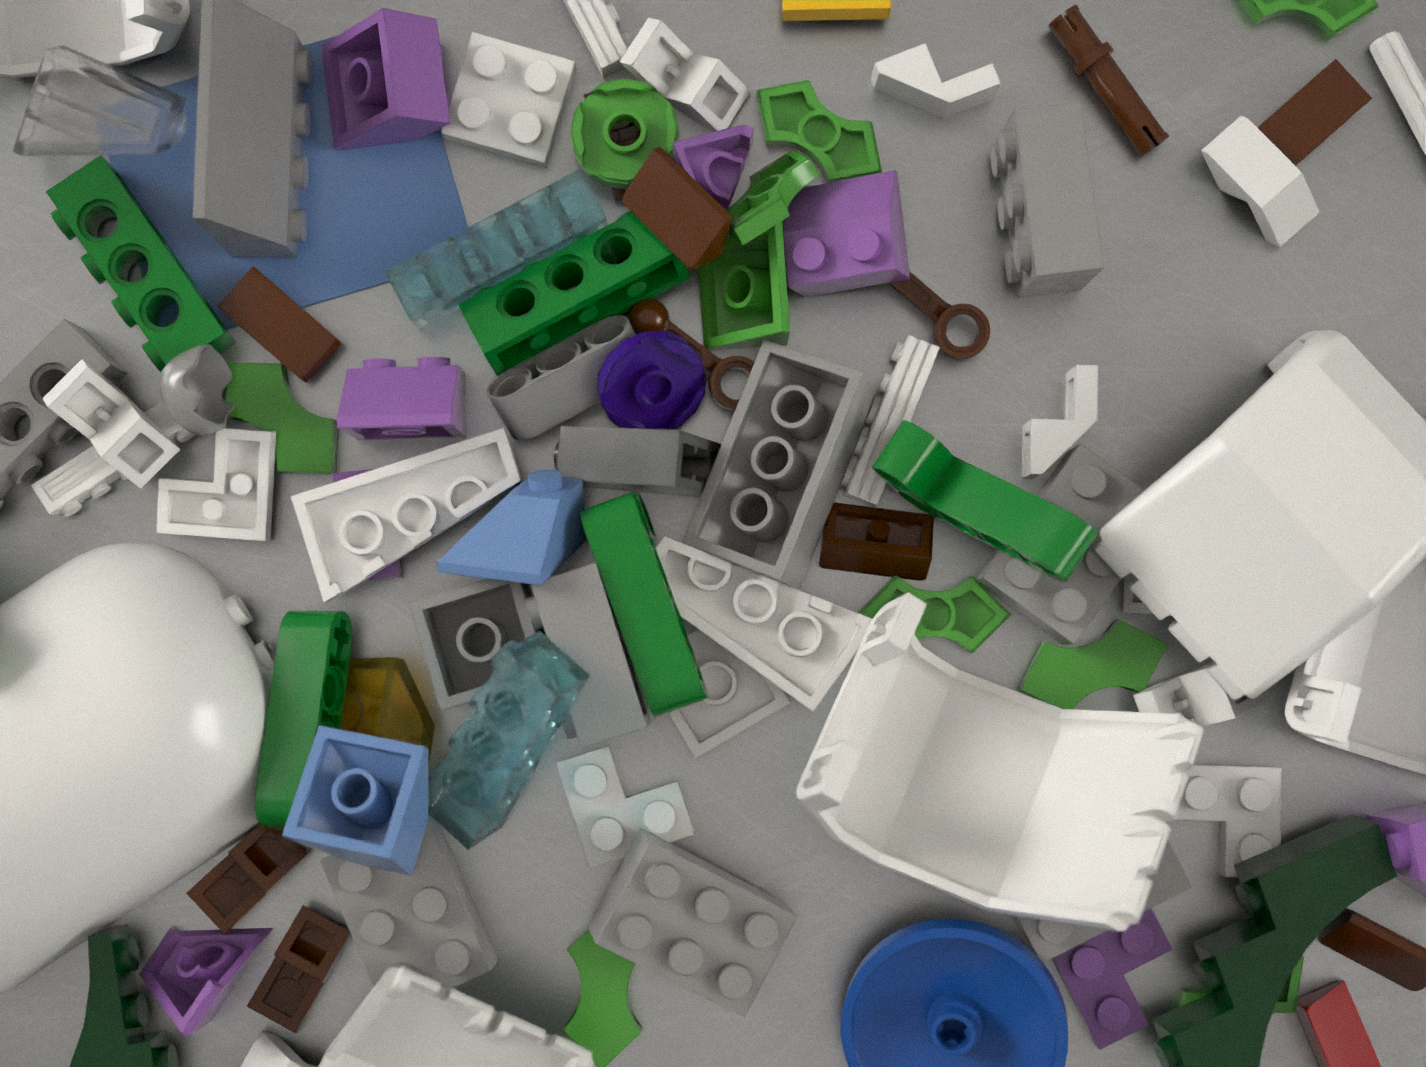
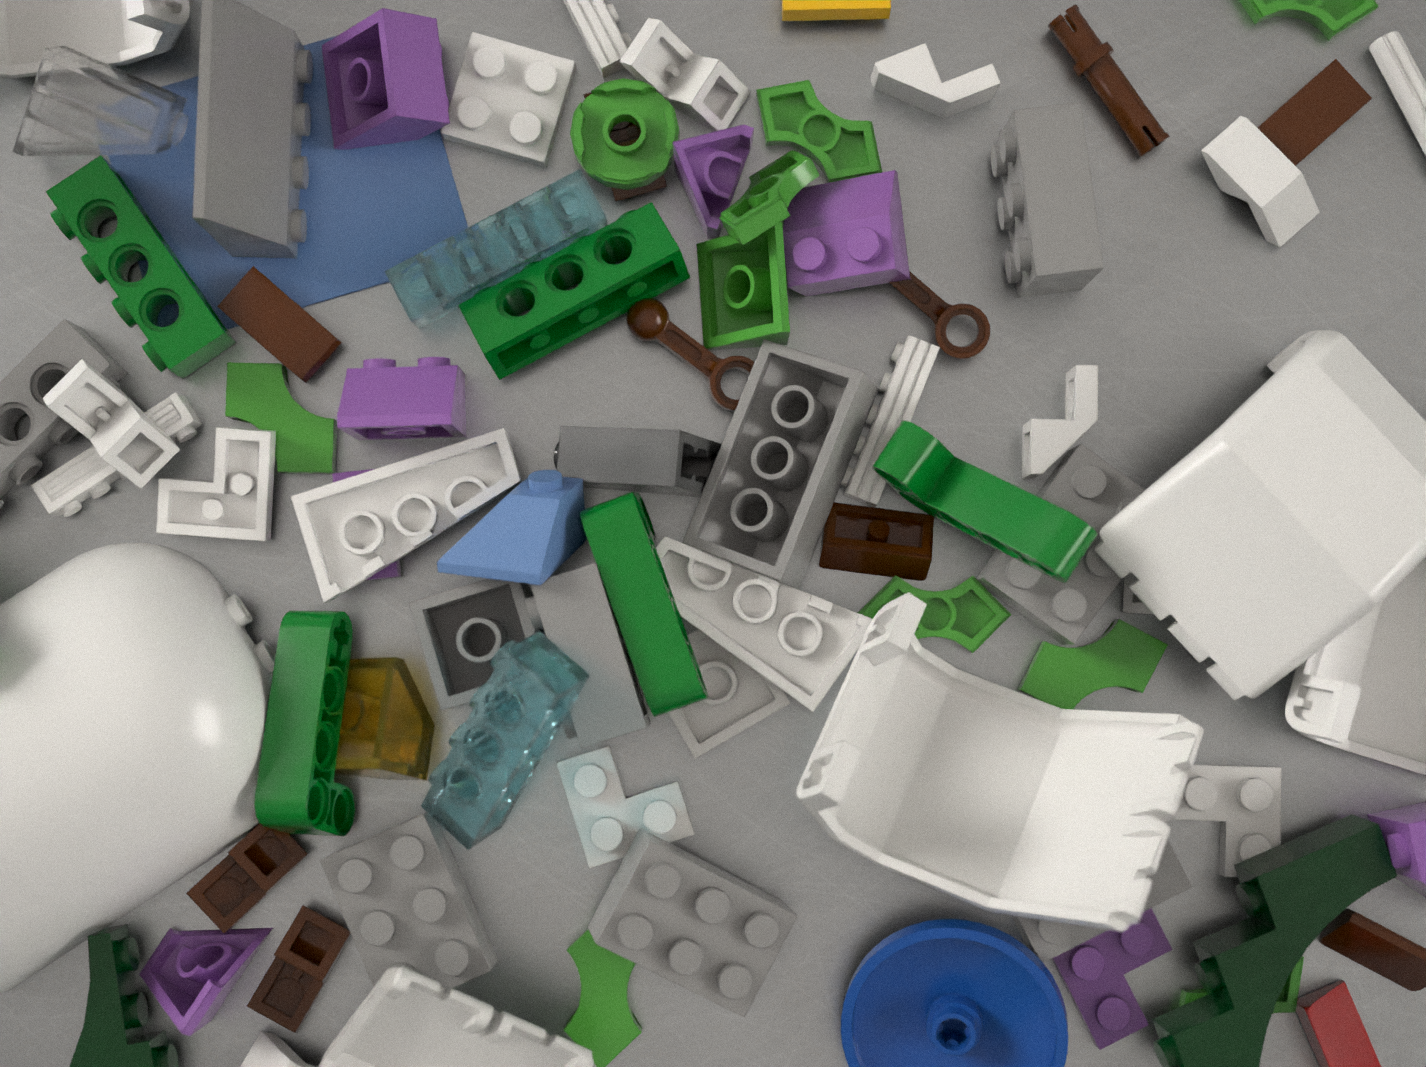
light grey hair [160,344,235,435] -> none
medium blue slope [282,725,428,876] -> none
light grey beam [487,315,636,440] -> none
dark purple tile [597,331,706,430] -> none
reddish brown slope [622,146,733,270] -> none
white slope [1133,662,1261,727] -> none

